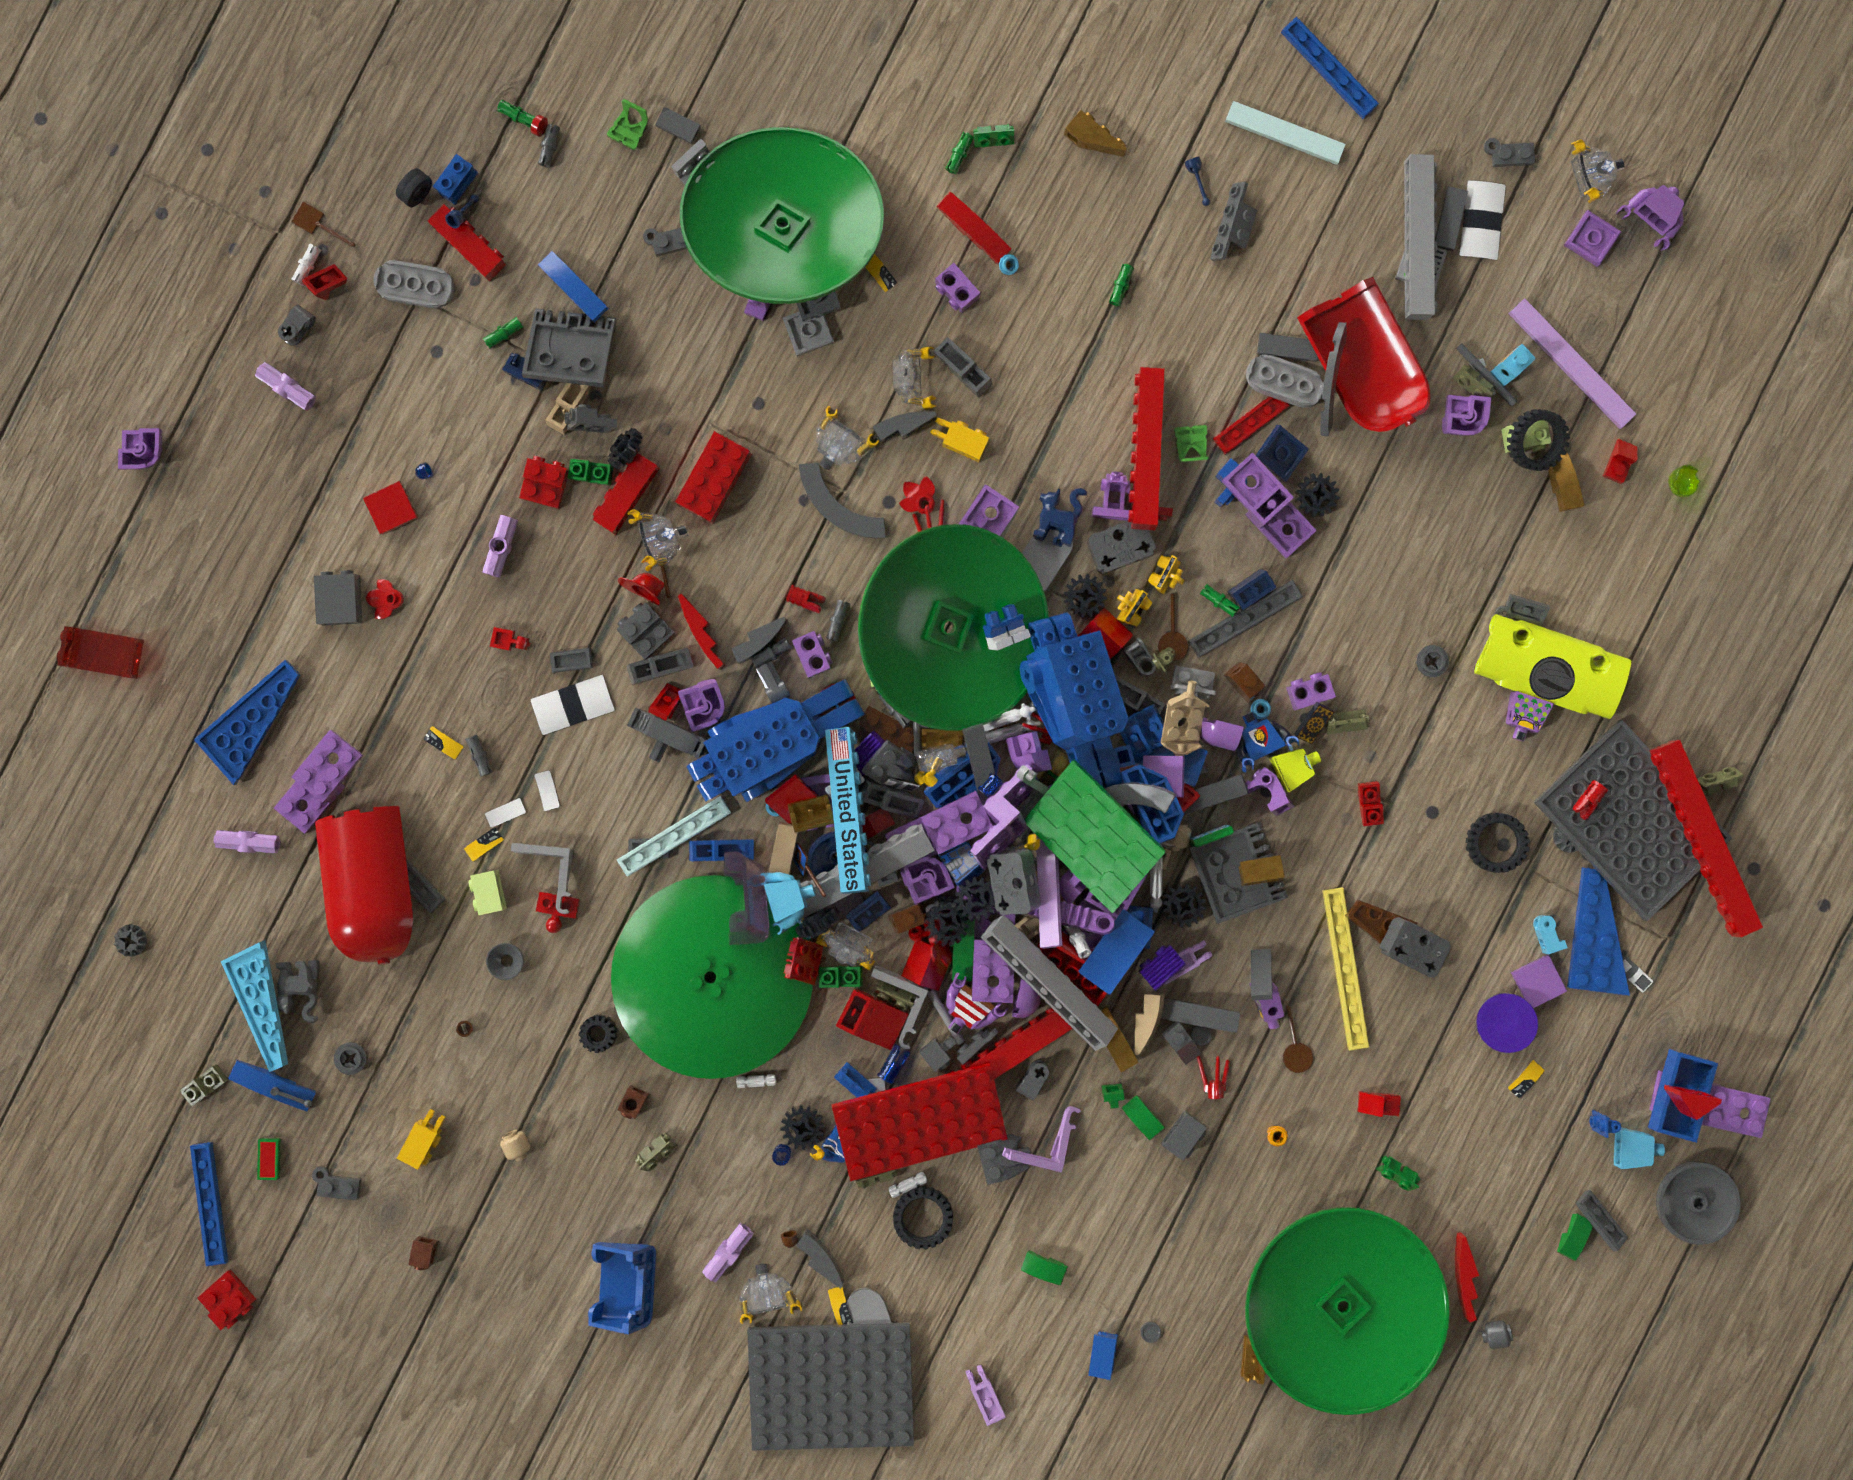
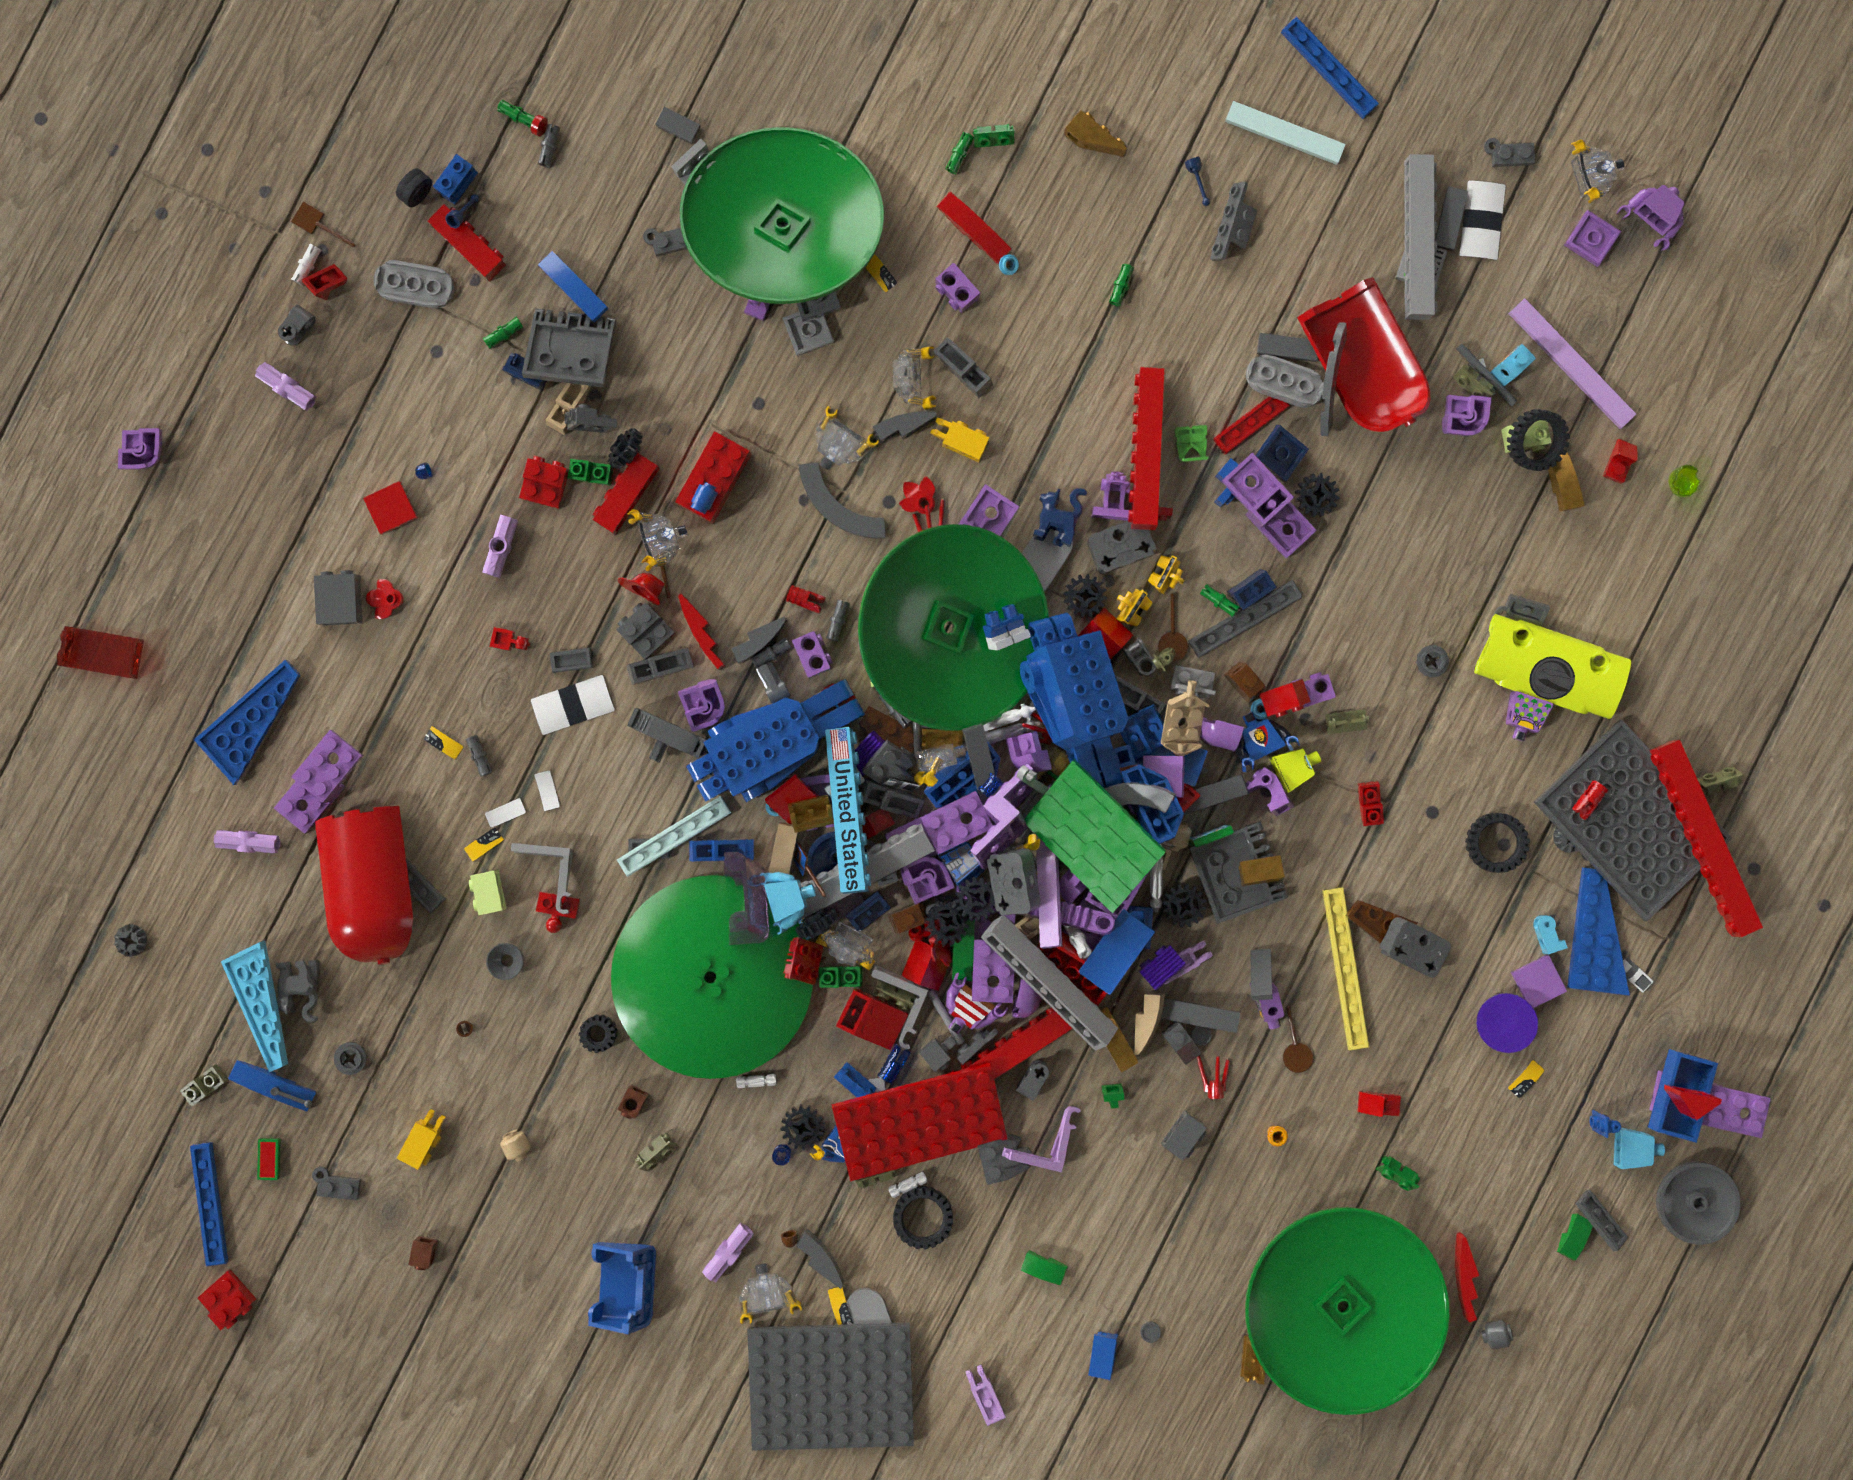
bright green piece [607,99,648,150] -> none
red slope [648,683,681,721] -> none
green slope [1122,1095,1165,1141] -> none
tile [1294,702,1335,744] -> none
none -> blue brick [691,482,718,514]
none -> red piece [1260,679,1311,718]

